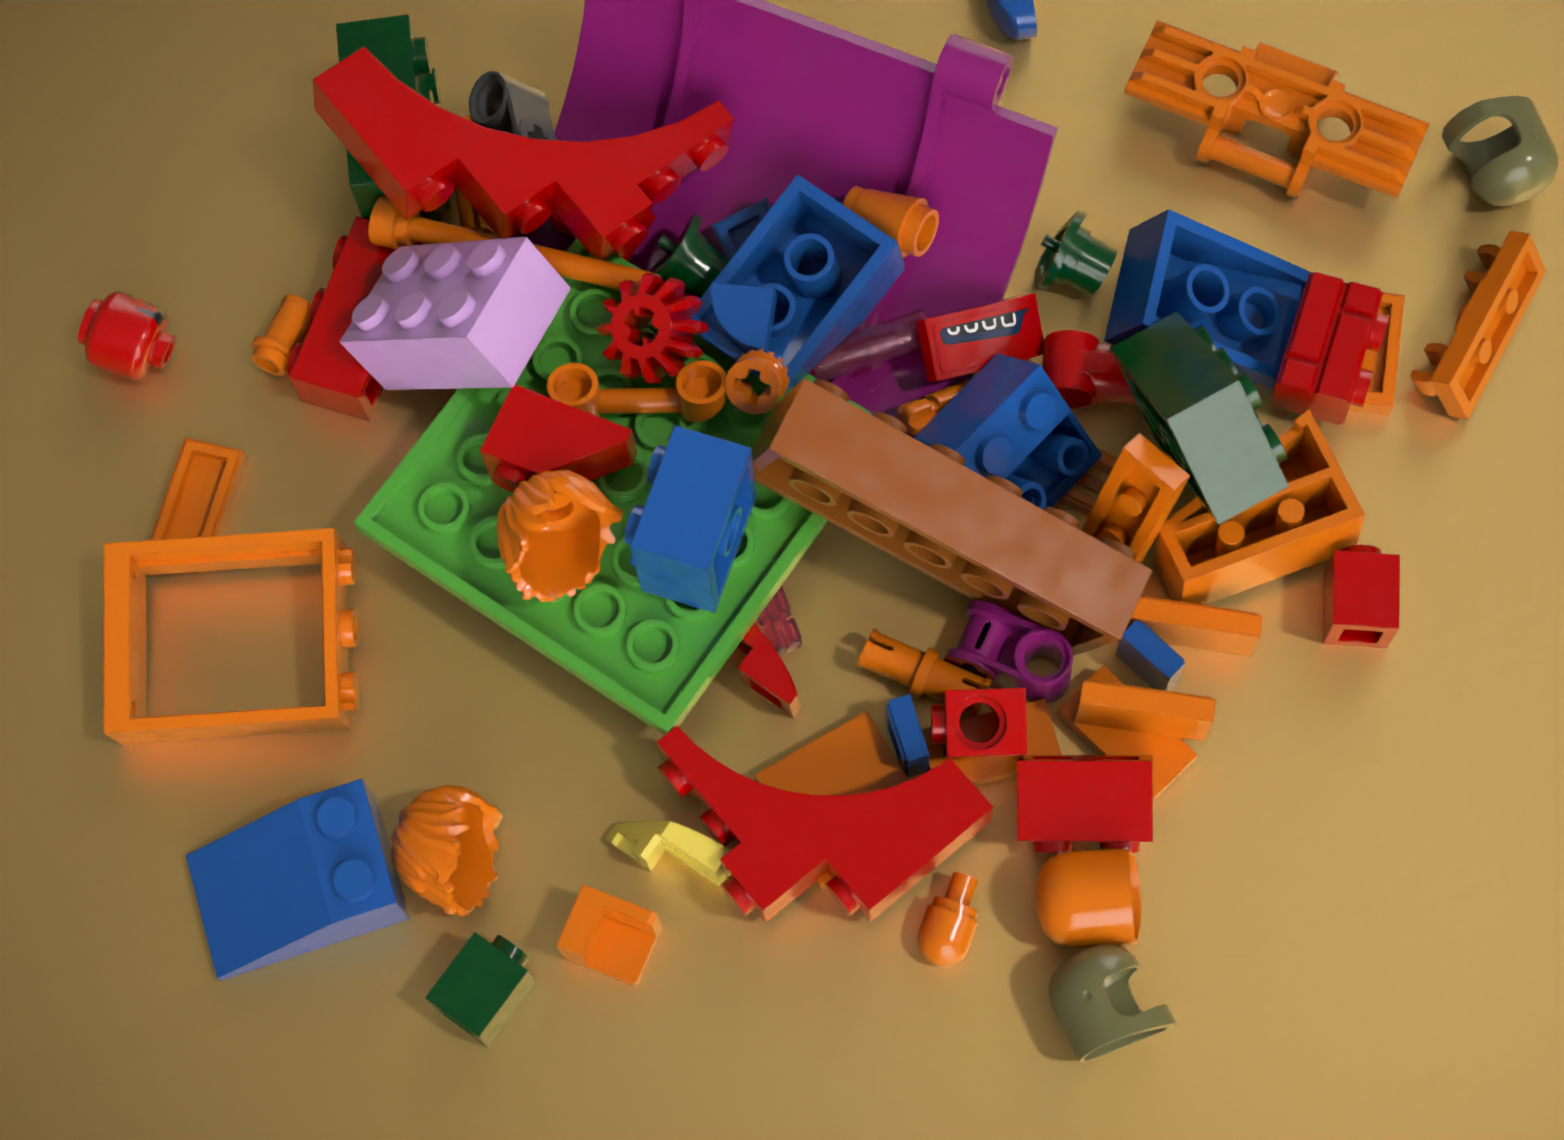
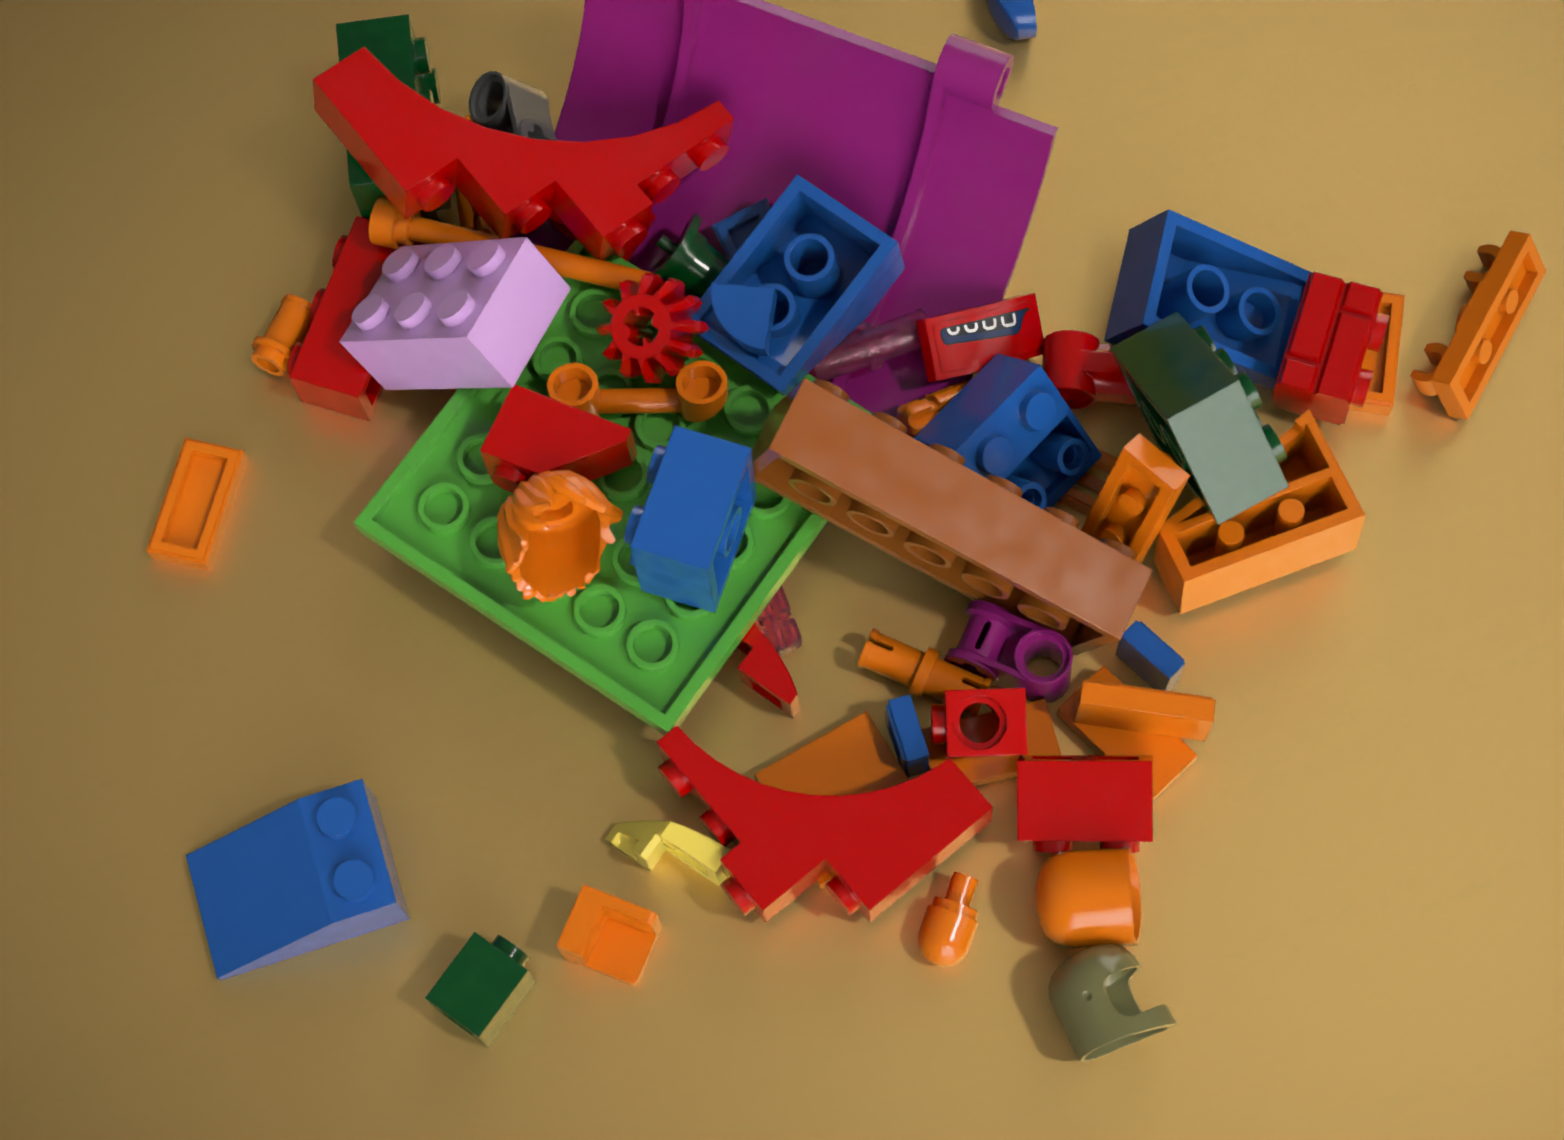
red head [78,291,176,381] -> none
orange window [104,528,360,744] -> none
orange hair [391,784,504,917] -> none
orange bush [725,349,790,414] -> none
orange cone [843,186,939,258] -> none
dark green piece [1034,210,1117,296] -> none
orange piece [1124,20,1430,199] -> none
orange tile [1125,595,1263,657] -> none
red brick [1322,544,1400,648] -> none
olive helmet [1442,96,1558,206] -> none

